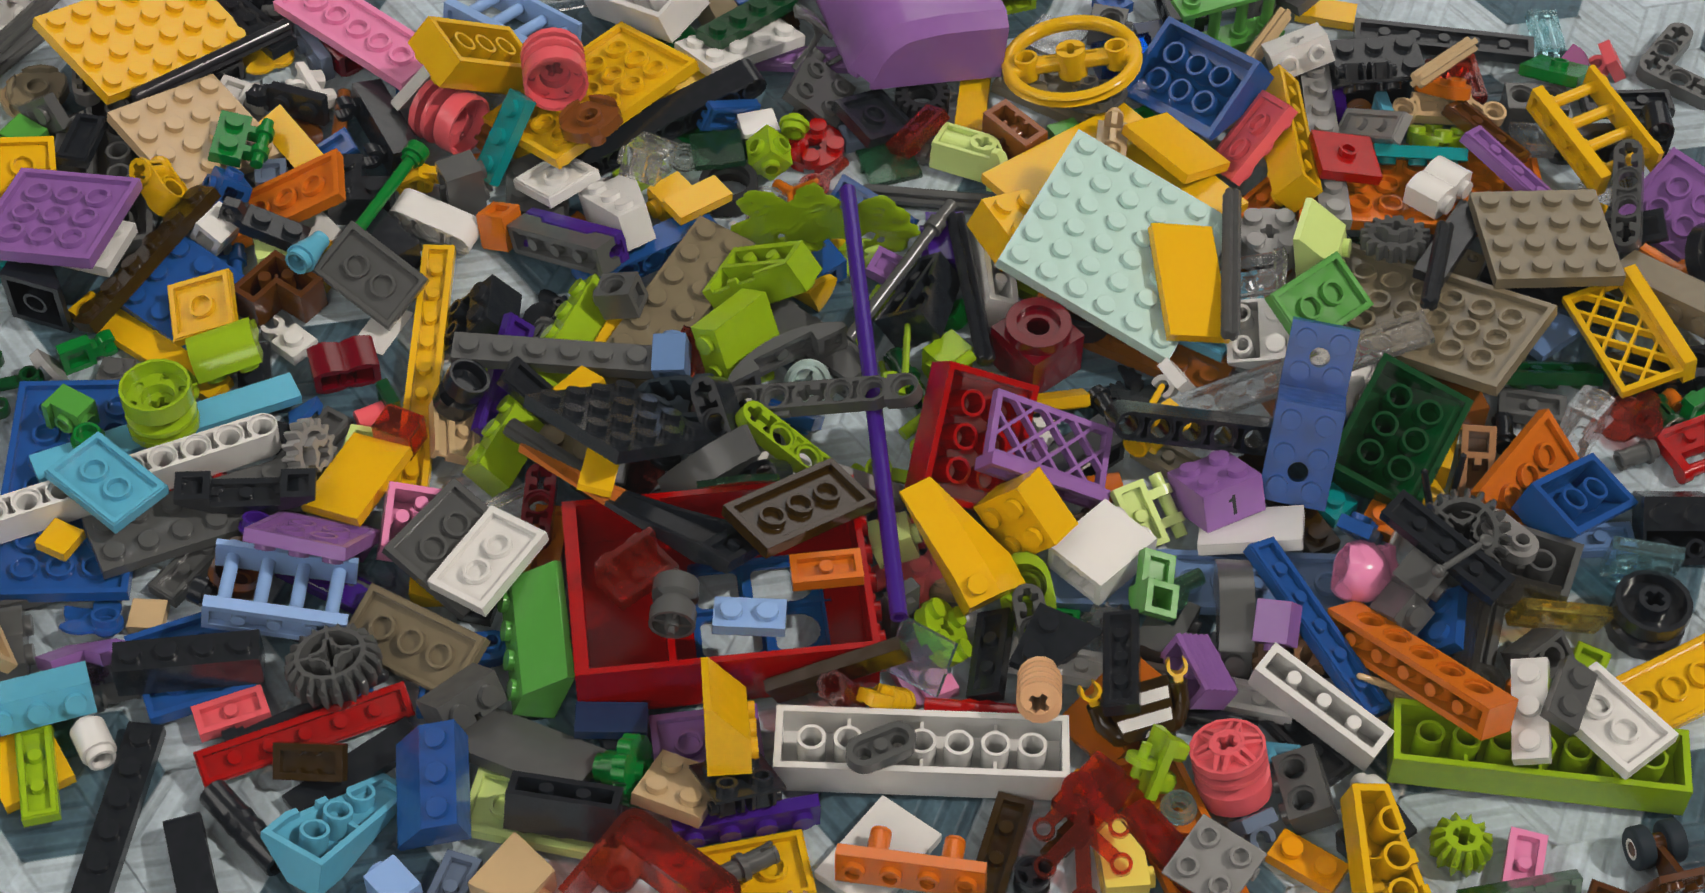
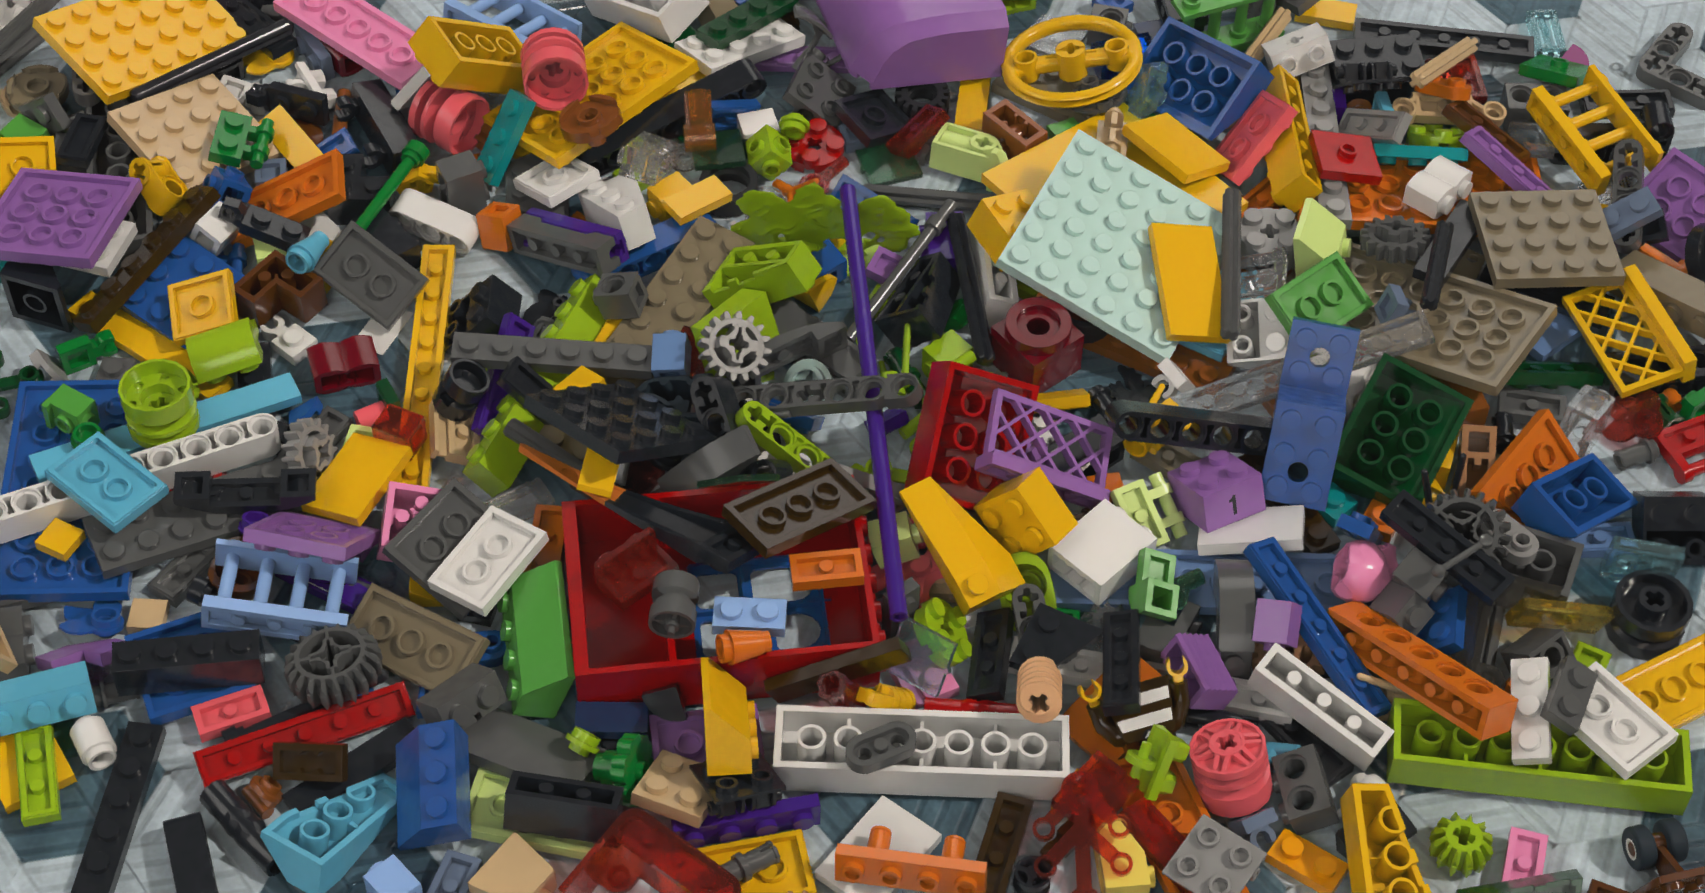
dark red beam [520,463,558,551] -> none
clear light blue plate [1160,789,1197,826] -> none
coral tile [1589,39,1626,83] -> none
none -> dark orange plate [241,775,283,819]
none -> lime plate [565,726,601,757]
none -> black tile [641,683,688,722]
none -> clear orange piece [683,88,716,152]
none -> light grey gear [697,311,772,385]
none -> orange cone [715,629,772,666]
none -> dark purple tile [864,409,910,435]
none -> clear light blue piece [1127,61,1169,119]
none -> sand blue tile [1374,283,1417,331]
none -> sand blue plate [1602,186,1664,241]

